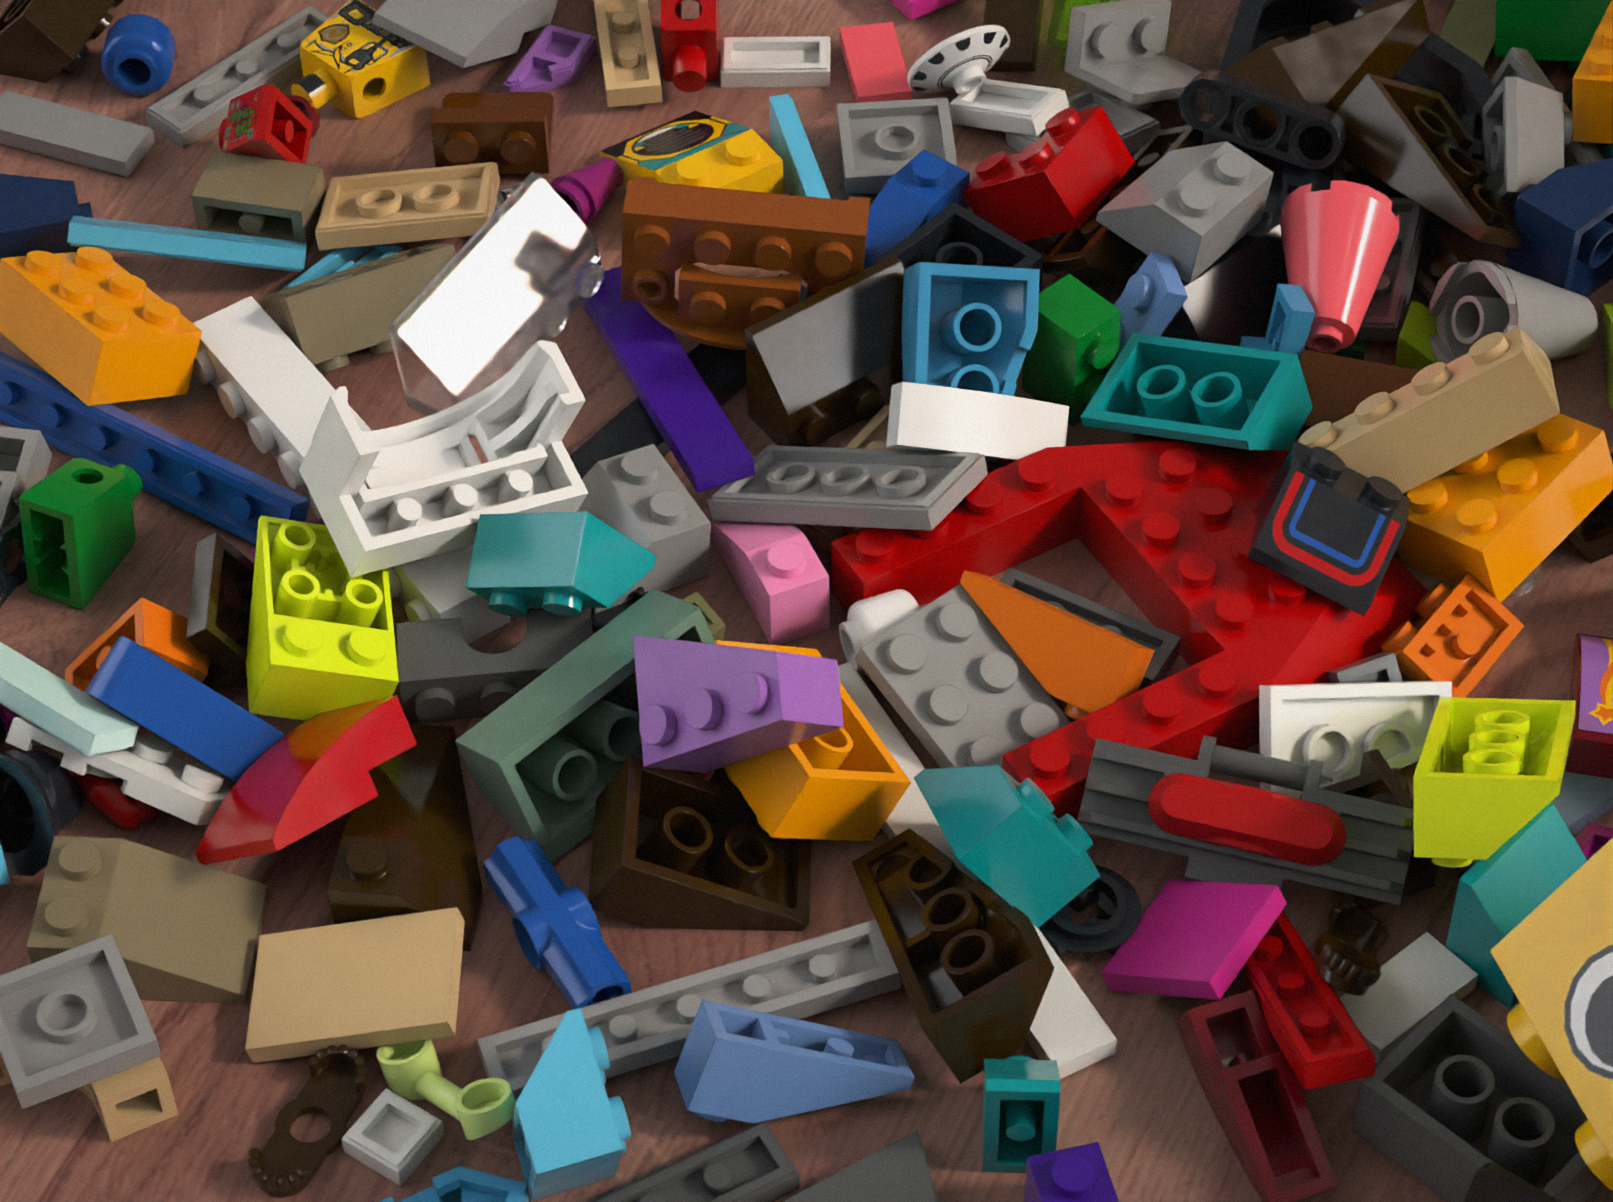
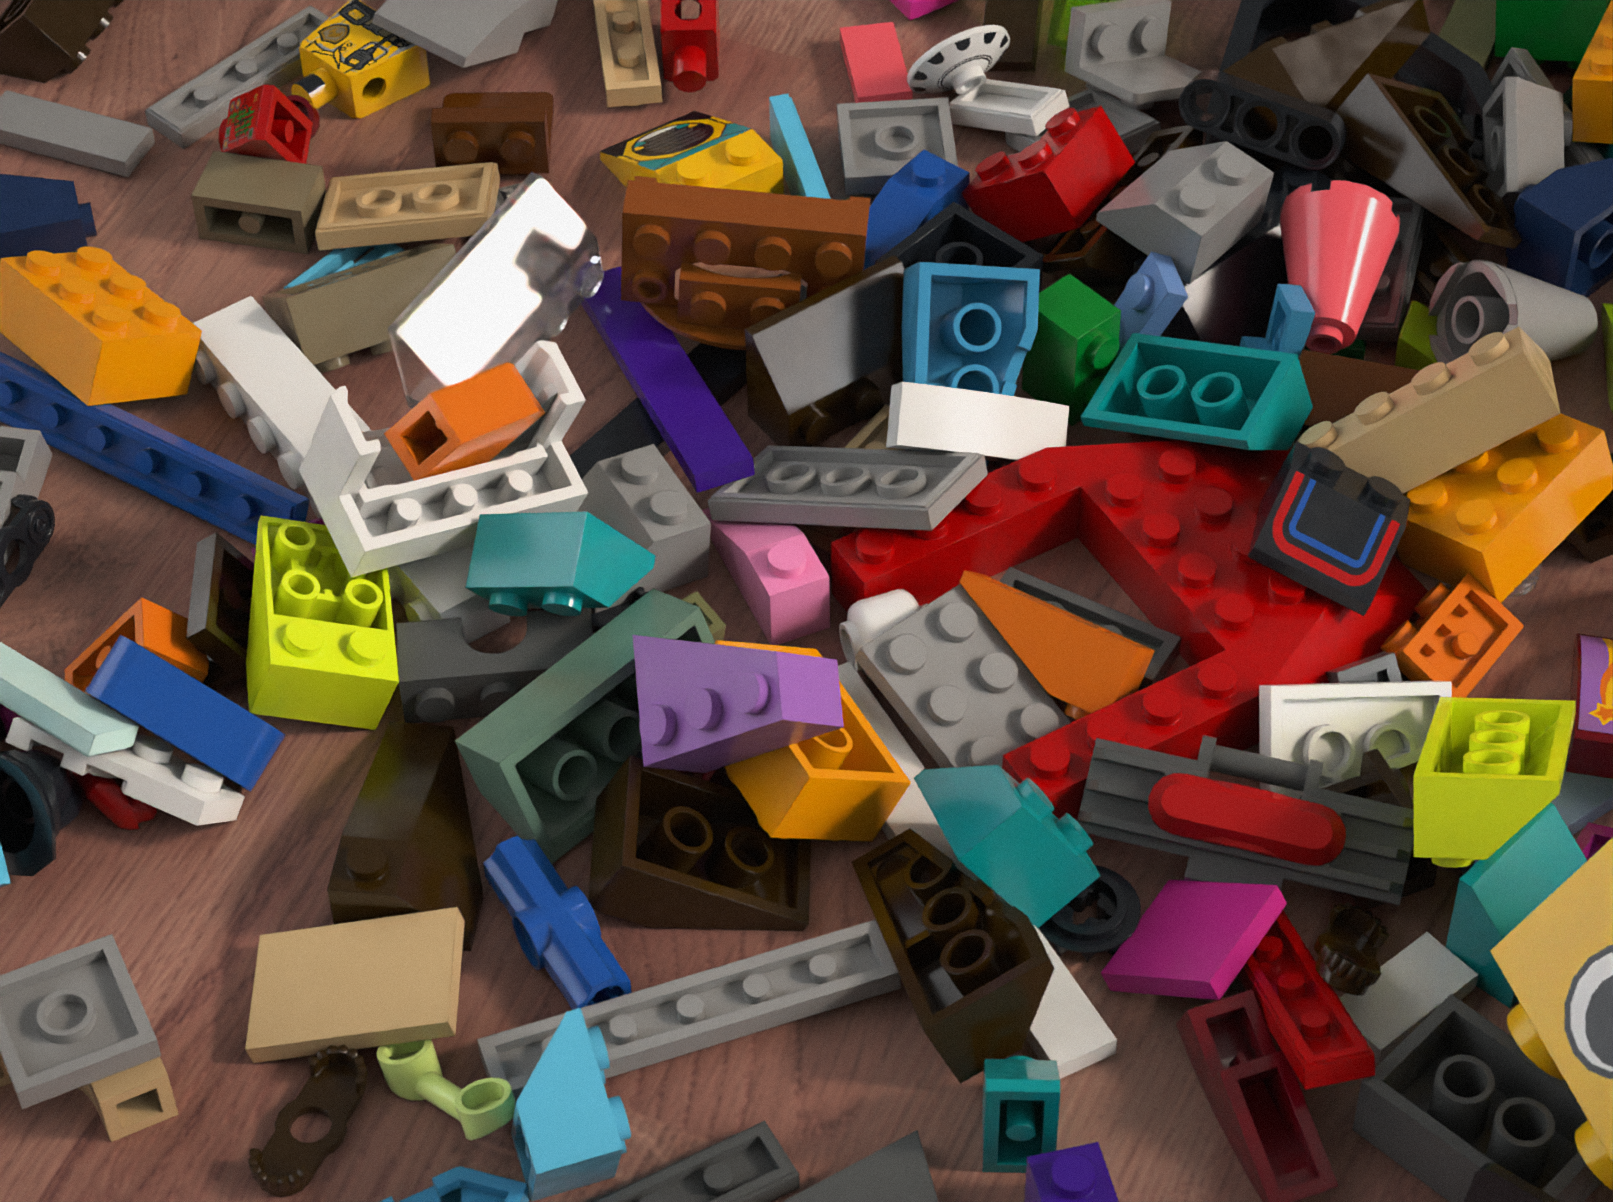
green torso [18,458,143,610] -> none
dark tan slope [26,836,269,1004] -> none
medium azure tile [67,215,307,272] -> none
blue head [100,14,176,96] -> none
red slope [195,695,417,865] -> none
white tile [341,1088,445,1186] -> none
medium lavender tile [503,24,597,92] -> none
magenta cone [545,157,624,229] -> none
medium blue slope [674,1000,915,1124] -> none
white tile [720,36,830,88] -> none
none -> orange slope [384,362,545,481]

